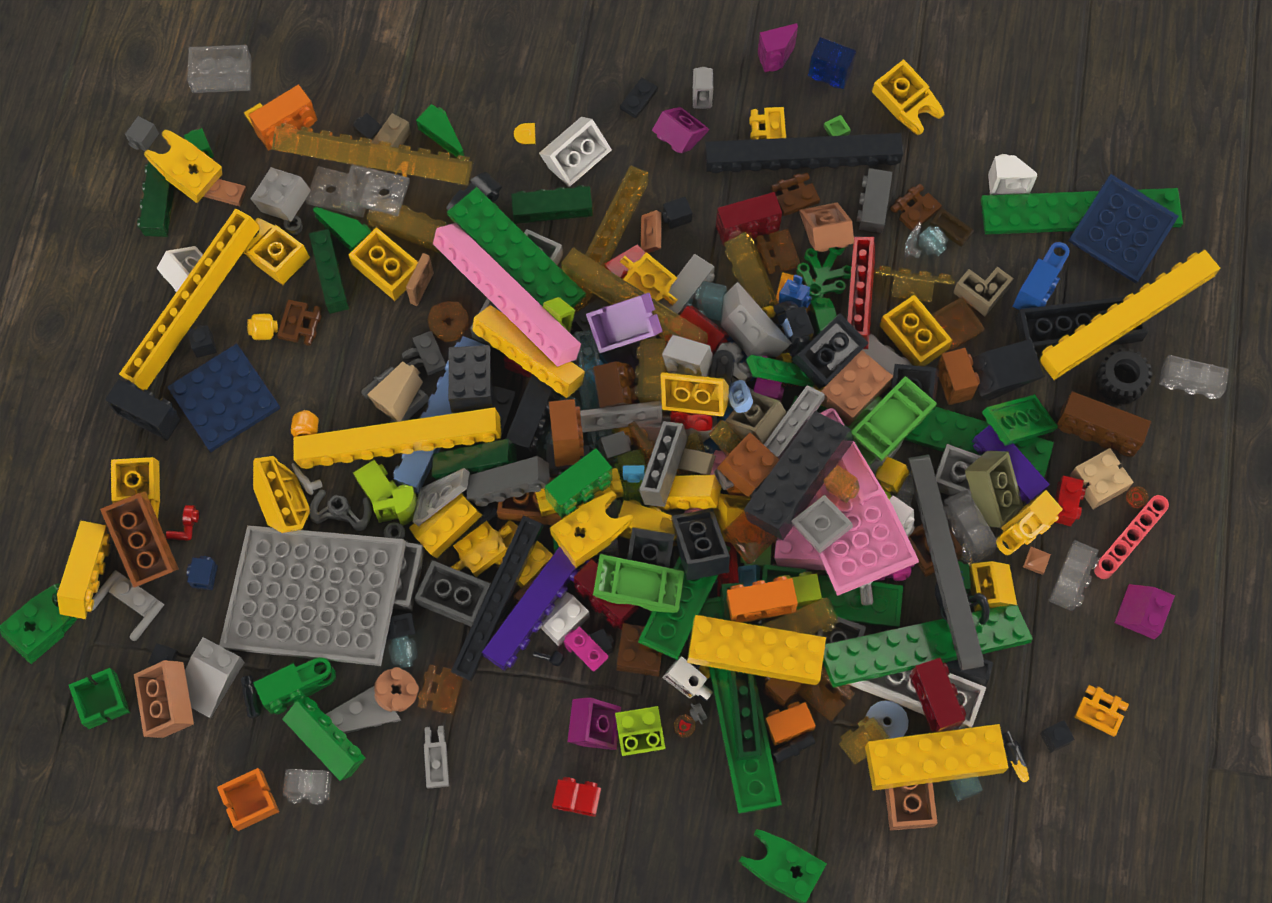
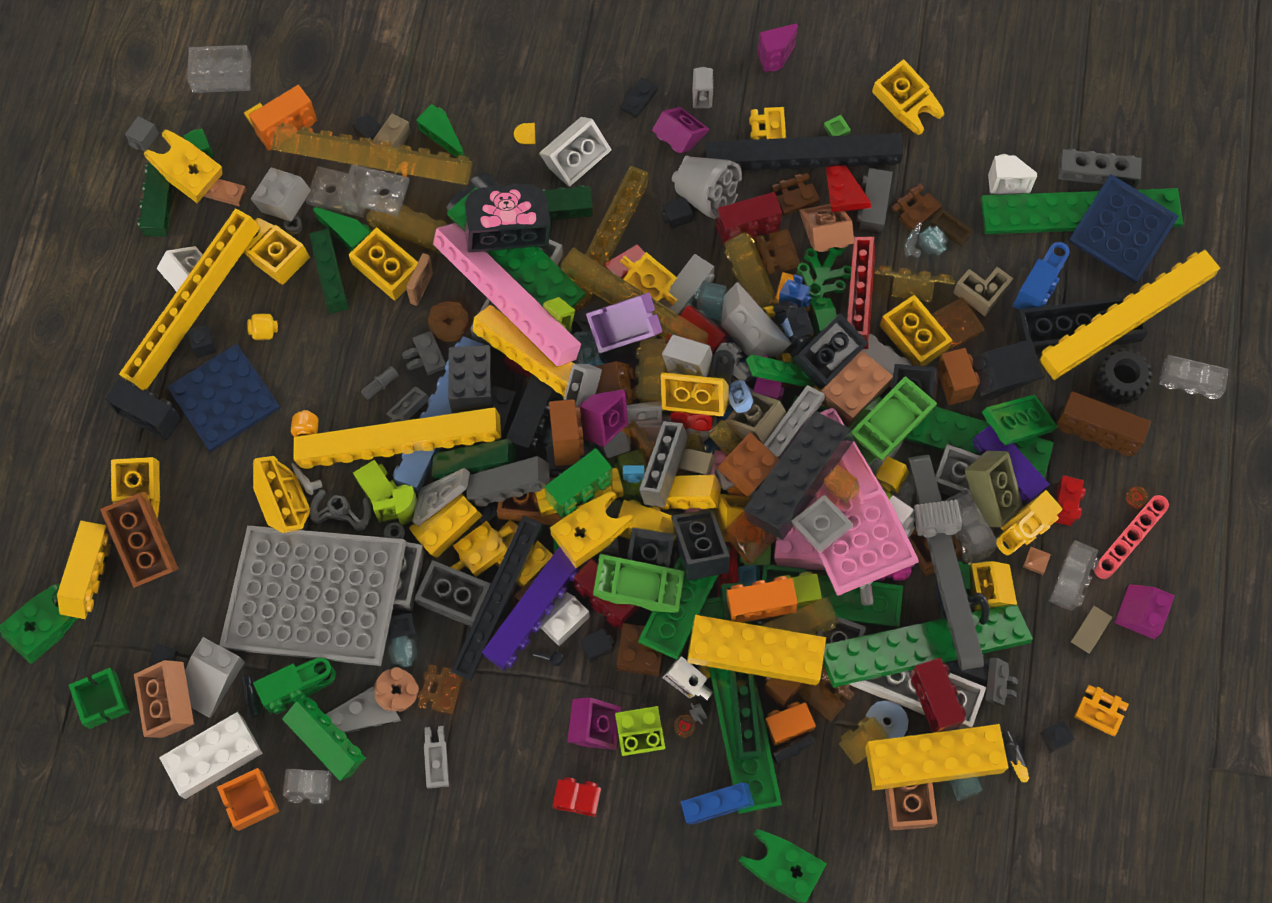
light grey plate [92,570,164,641] -> none
red plate [166,505,199,541] -> none
dark blue brick [187,556,218,590] -> none
reddish brown plate [277,300,322,346] -> none
tan slope [367,362,423,422] -> none
dark pink bracket [564,626,608,671] -> none
nougat plate [641,210,662,253] -> none
clear blue brick [808,37,856,89] -> none
tan piece [1070,448,1134,509] -> none
none -> white brick [159,712,263,799]
none -> black brick [464,184,551,252]
none -> light grey brick [563,364,602,407]
none -> magenta slope [580,390,629,447]
none -> light grey cone [672,156,742,219]
none -> blue brick [681,782,755,825]
none -> red wing [826,165,871,213]
none -> light grey brick [914,499,962,538]
none -> dark grey hinge [986,658,1018,706]
none -> dark grey brick [1058,149,1142,188]
none -> dark tan slope [1071,606,1112,654]

